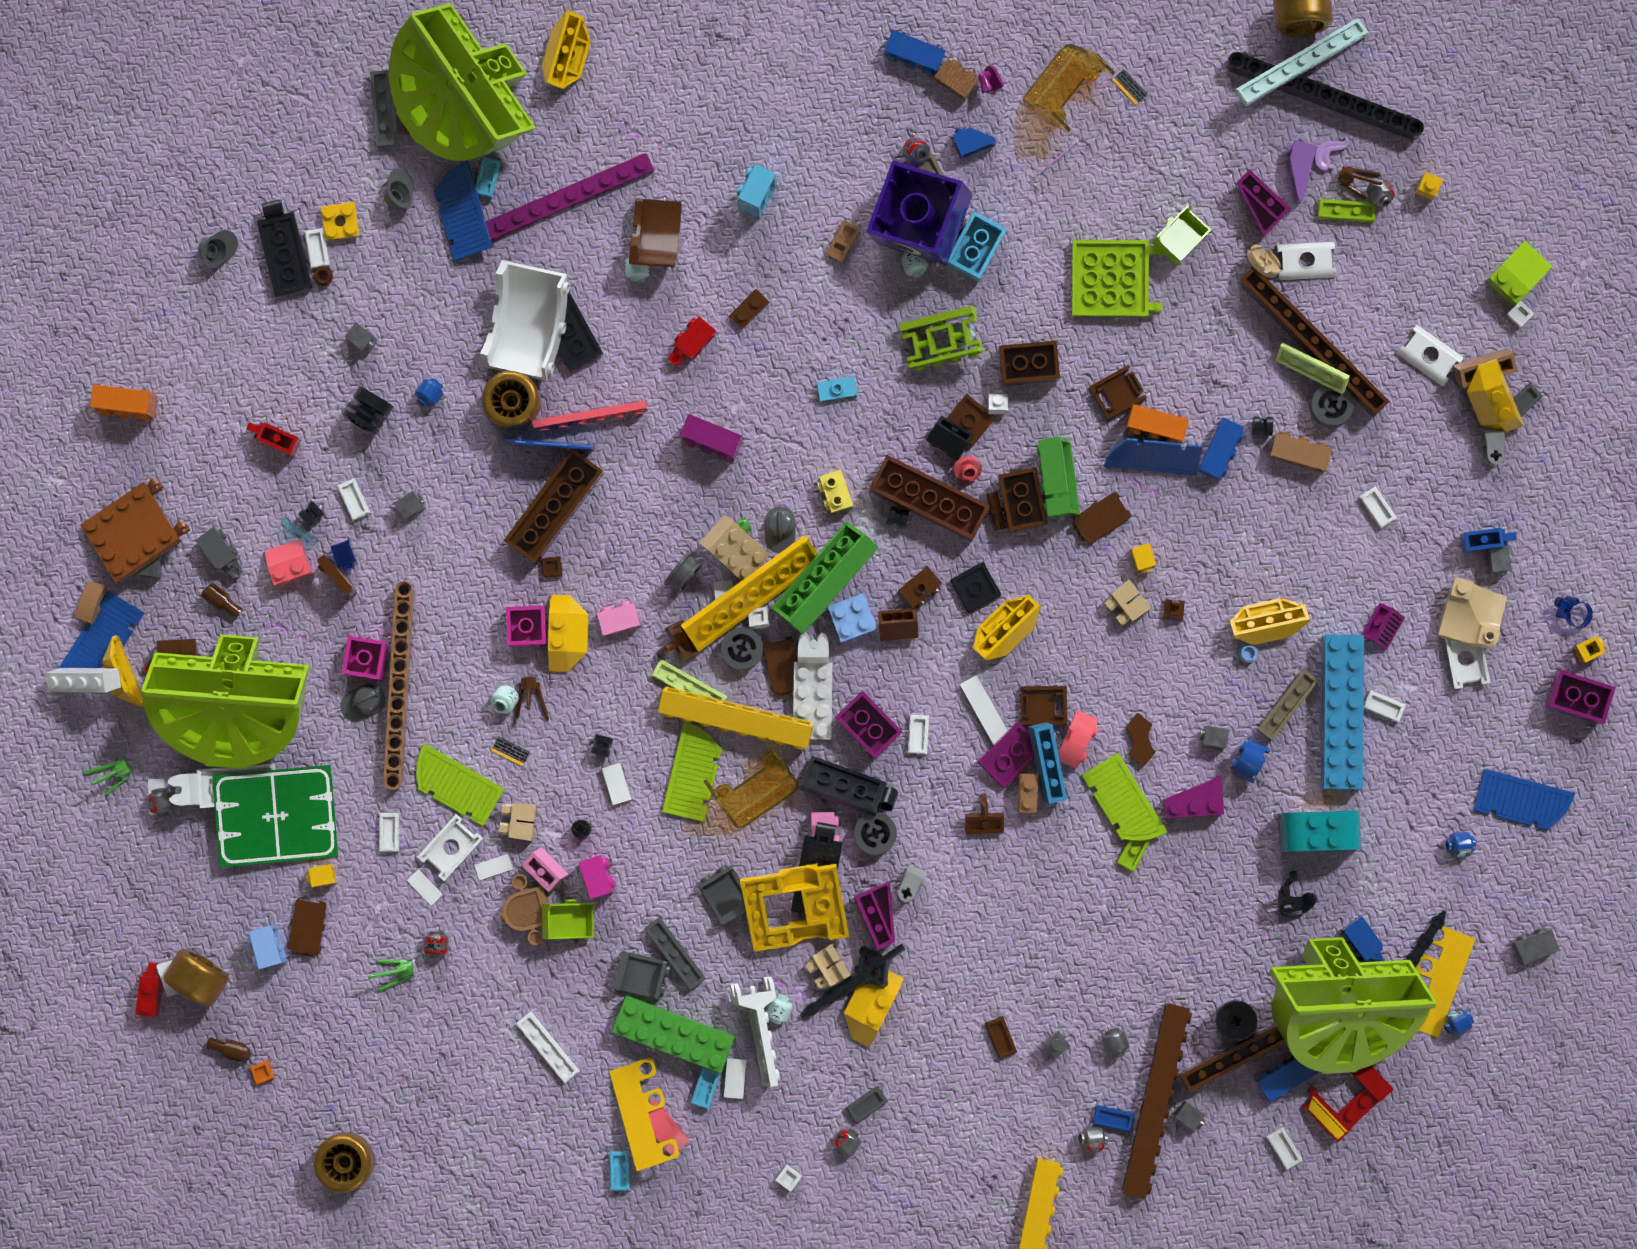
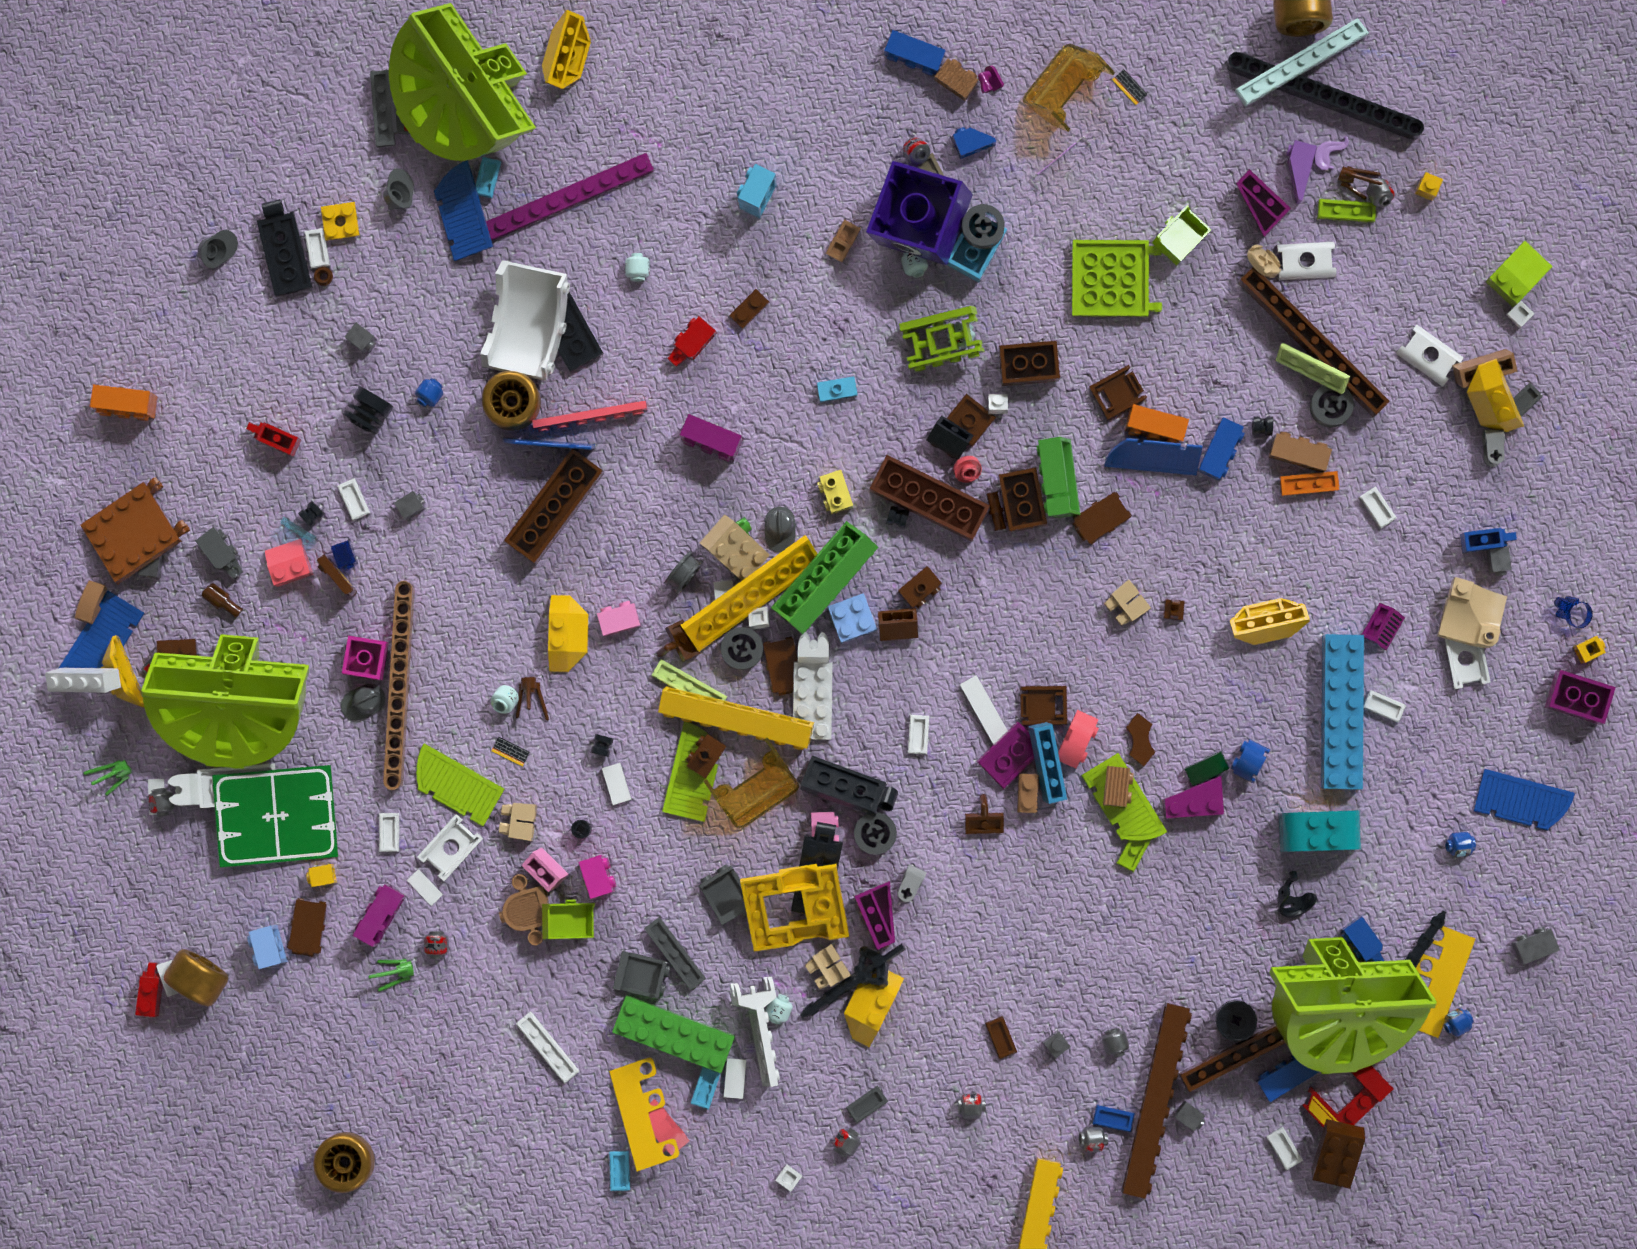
reddish brown arm [207,1037,251,1062] -> none
orange tile [249,1060,275,1085] -> none
white sticker [474,854,513,880] -> none
dark pink brick [506,605,548,647] -> none
reddish brown tile [541,556,563,578] -> none
reddish brown panel [629,198,682,267] -> none
magenta brick [835,690,902,759] -> none
black tile [950,562,1002,614] -> none
yellow wedge [973,595,1041,660] -> none
yellow brick [1130,543,1156,574] -> none
flat silver brick [1199,725,1229,749] -> none
light blue plate [1238,644,1258,663] -> none
dark tan plate [1257,669,1319,741] -> none
none -> magenta wedge [352,884,406,947]
none -> reddish brown brick [685,734,727,779]
none -> flat silver head [958,1094,986,1119]
none -> dark grey wheel [962,204,1005,249]
none -> medium nougat brick [1103,766,1134,808]
none -> dark green slope [1185,751,1230,786]
none -> orange plate [1279,471,1340,496]
none -> reddish brown brick [1312,1119,1365,1189]

